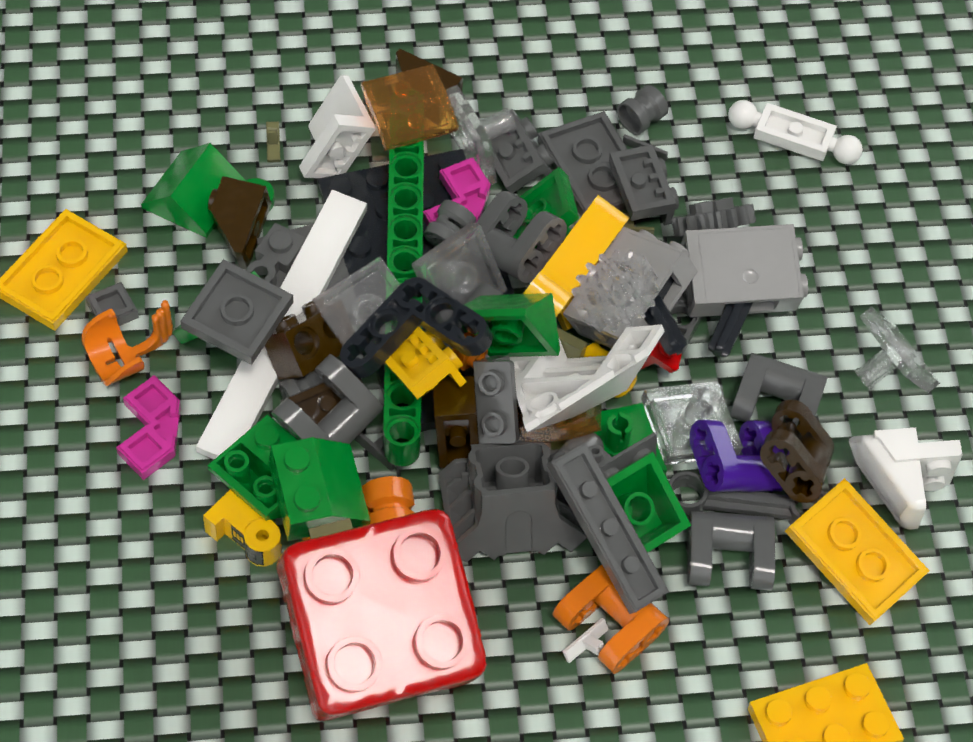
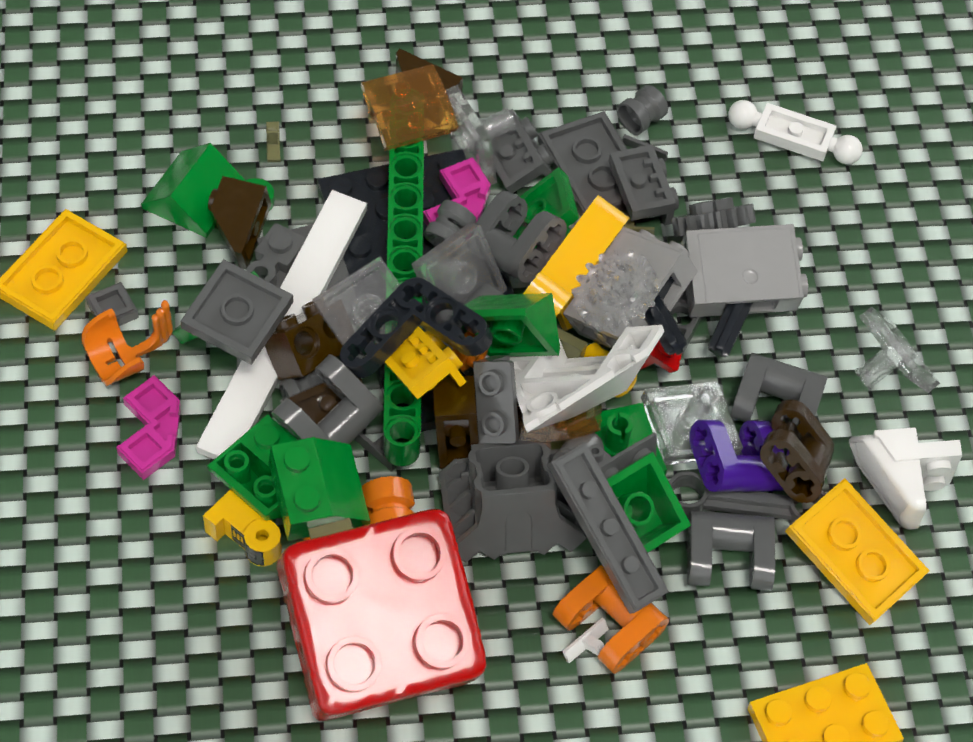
white bracket [299,75,376,179] -> none

